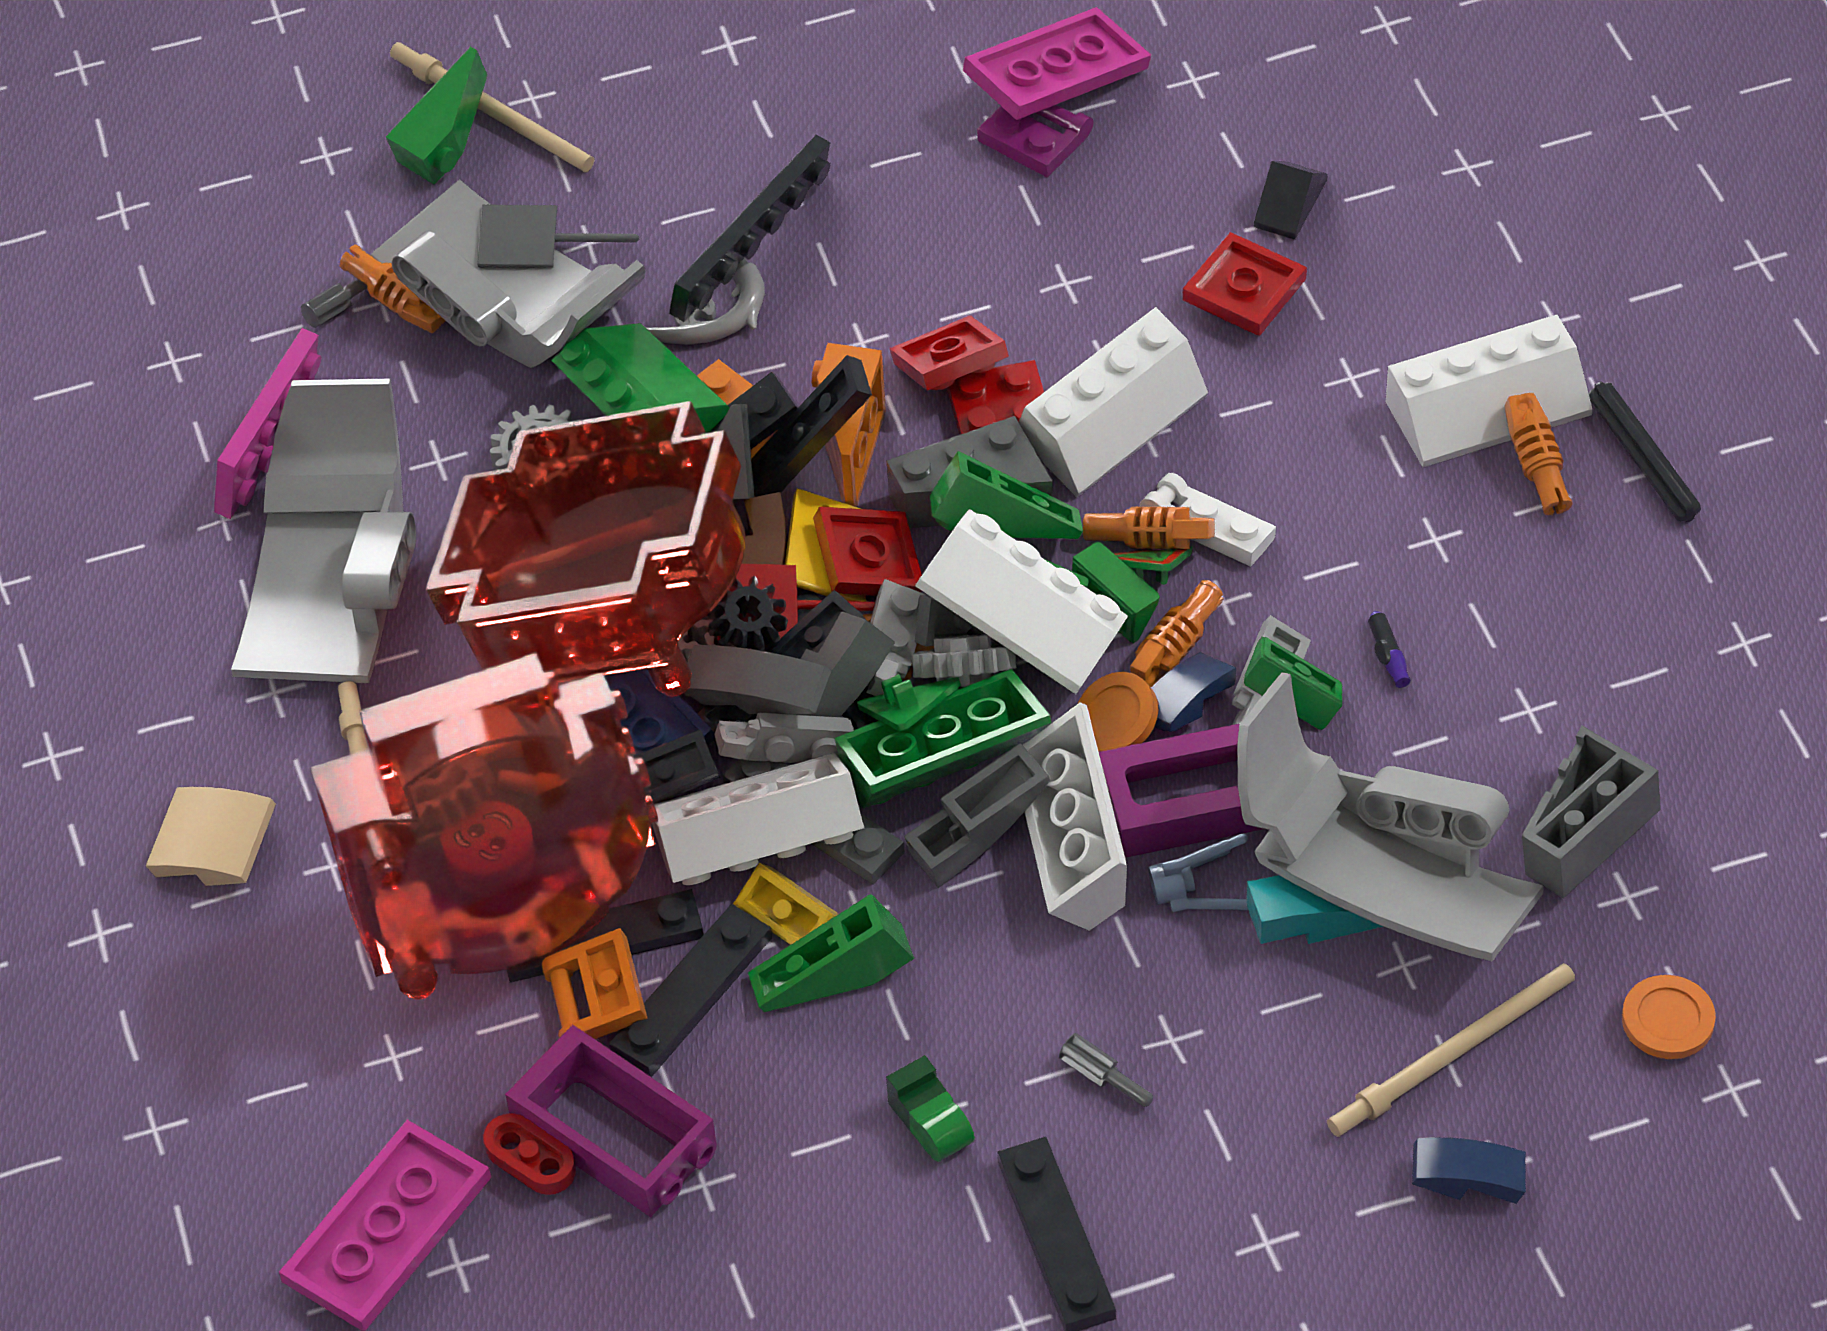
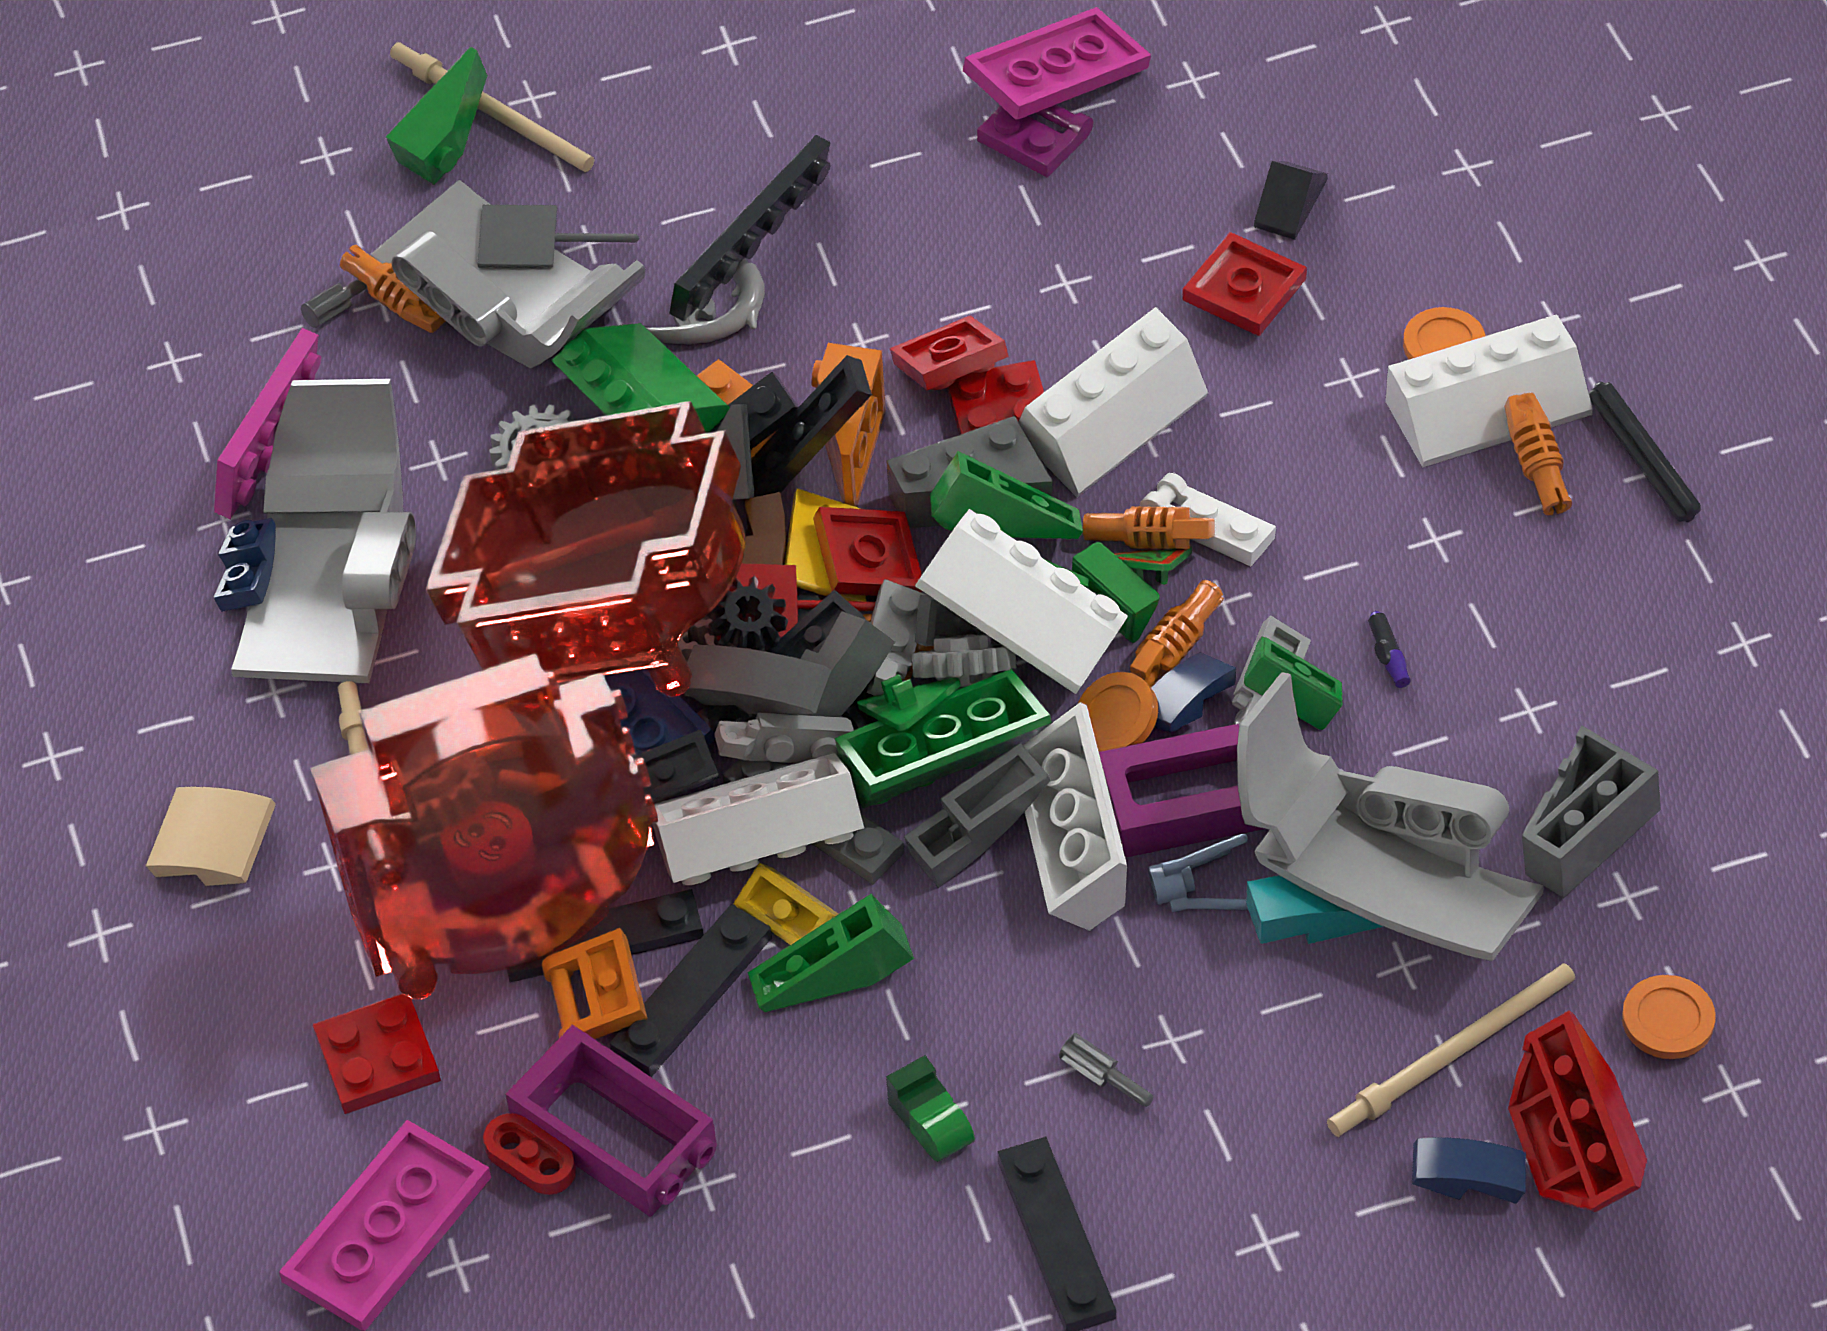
none -> dark blue slope [213,518,276,612]
none -> red plate [313,991,441,1114]
none -> orange piece [1403,307,1486,360]
none -> red wedge [1508,1011,1647,1212]

